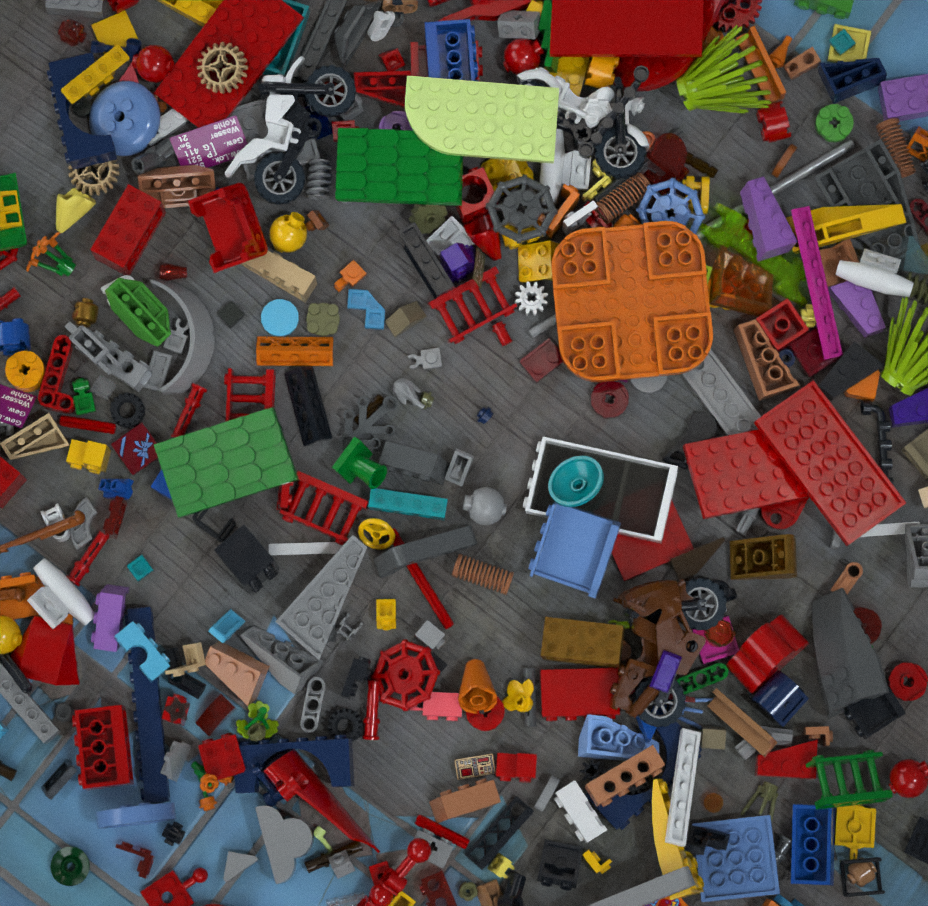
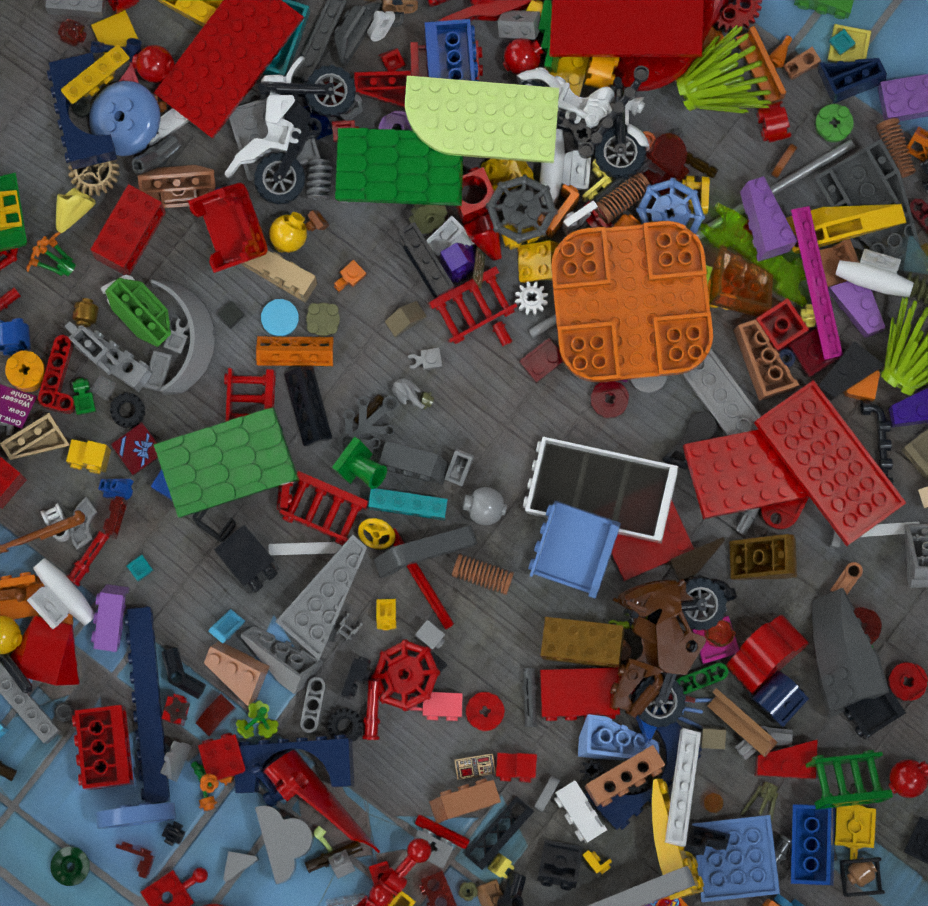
black tile [41,759,78,800] -> none
red axle [59,415,116,434] -> none
medium azure arch [114,621,170,683] -> none
clear red cone [159,262,187,281] -> none
tan bracket [165,642,206,677] -> none
magenta sticker [169,115,248,168] -> none
red pin [171,383,208,438] -> none
tan gear [197,42,248,94] -> none
olive plate [248,723,266,741] -> none
dark azure tile [347,289,385,330] -> none
orange cone [458,659,497,714] -> none
dark blue plate [476,407,493,424] -> none
yellow plate [502,679,534,712] -> none
teal dish [548,456,604,507] -> none
dark purple tile [649,650,682,693] -> none
nougat bracket [803,726,833,747] -> none

